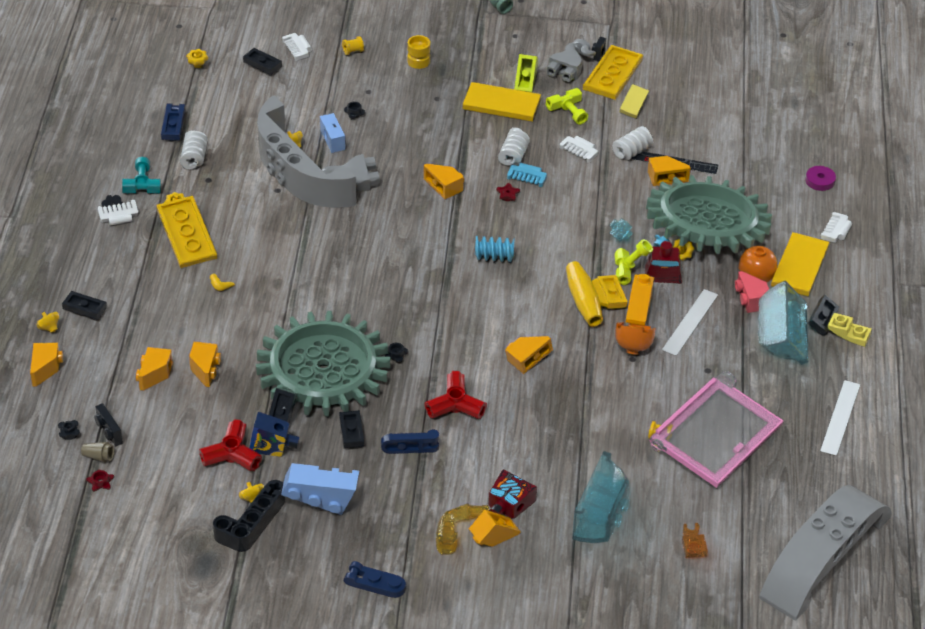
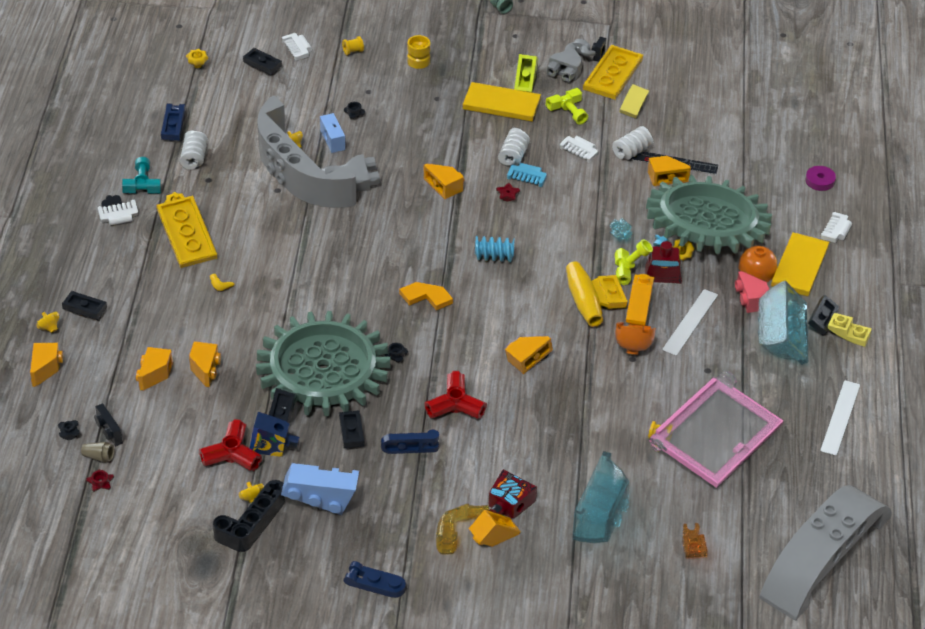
none -> light orange tile [399,282,453,310]

